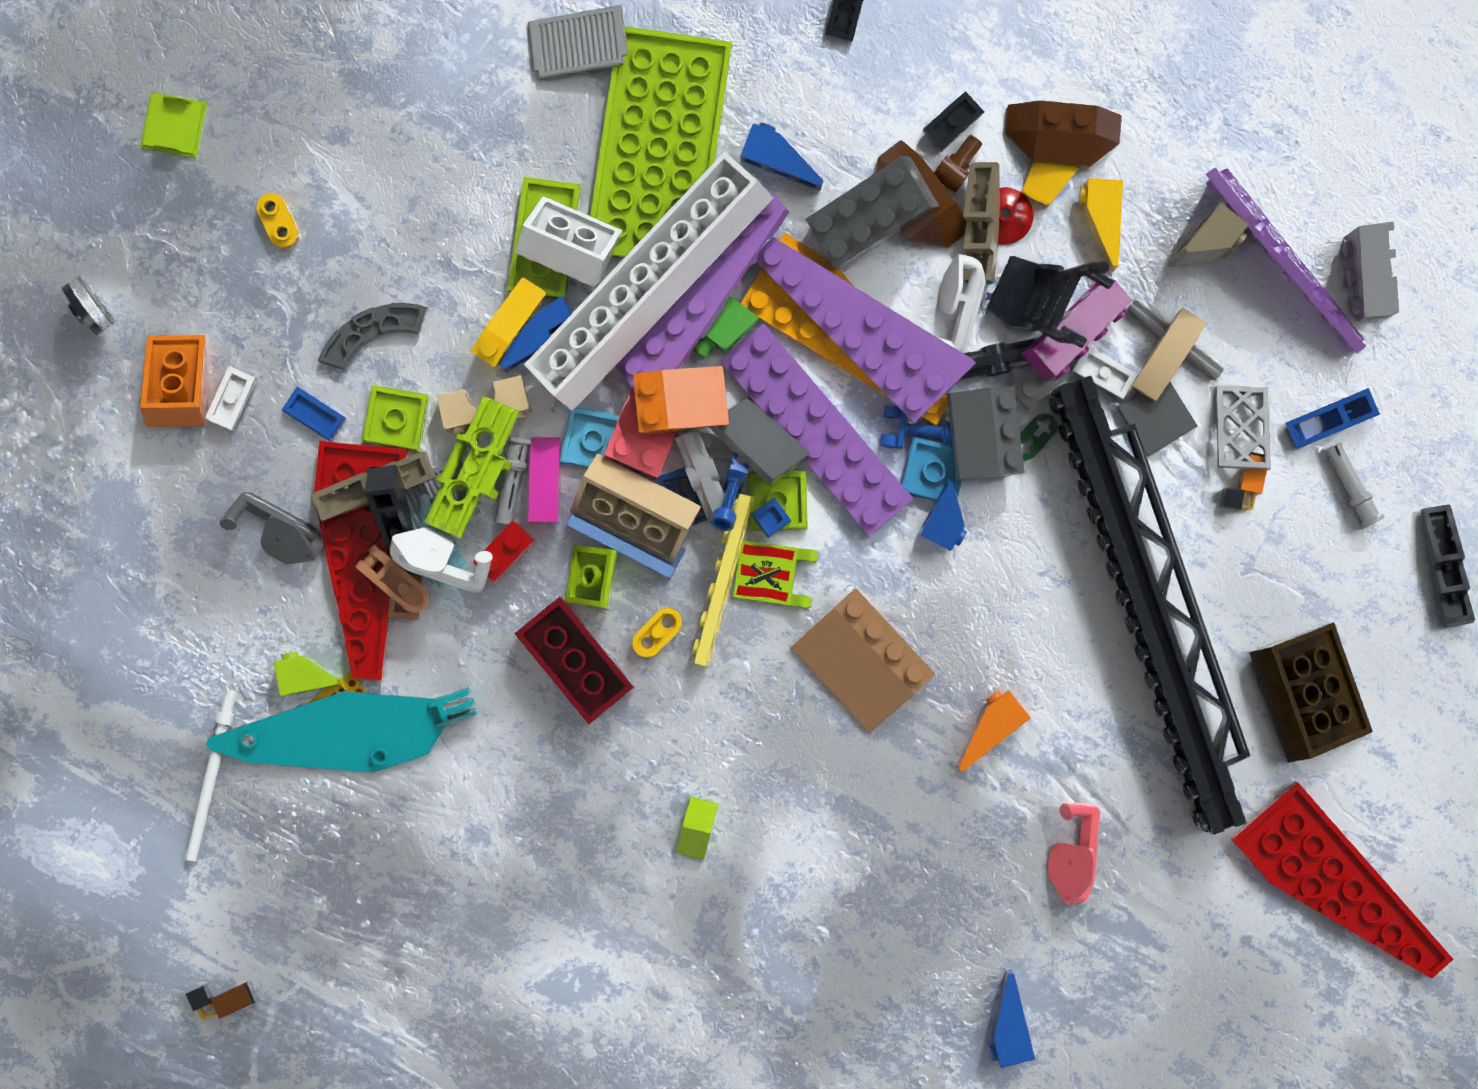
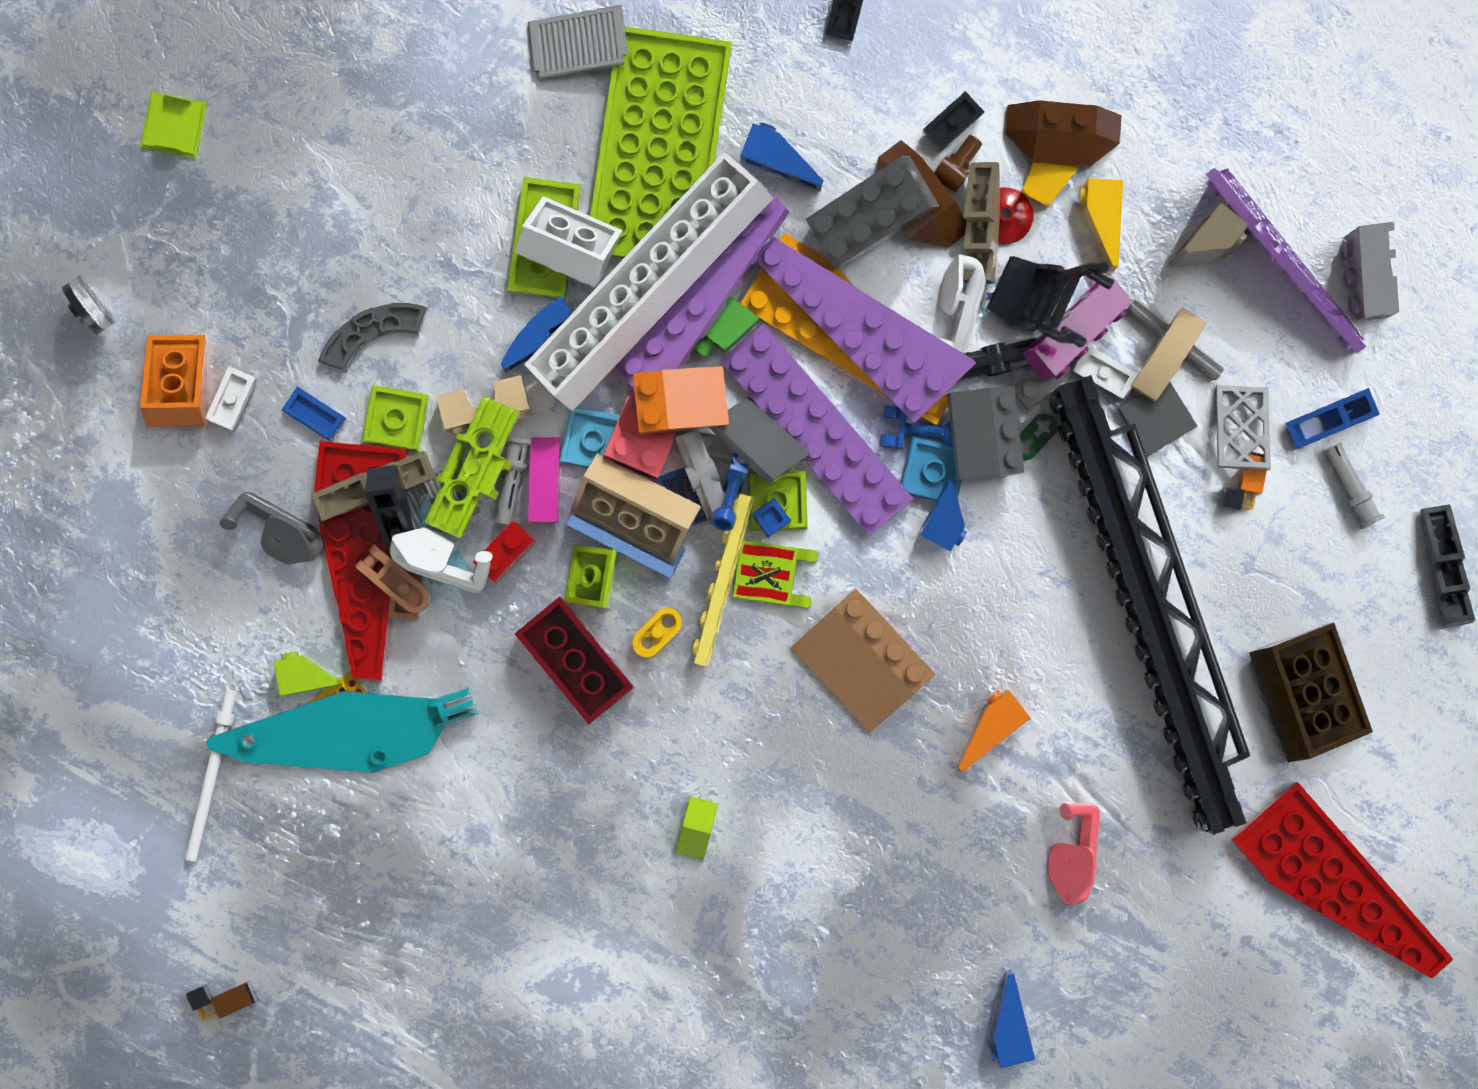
yellow plate [257,193,300,249] -> none
yellow slope [470,277,547,368] -> none

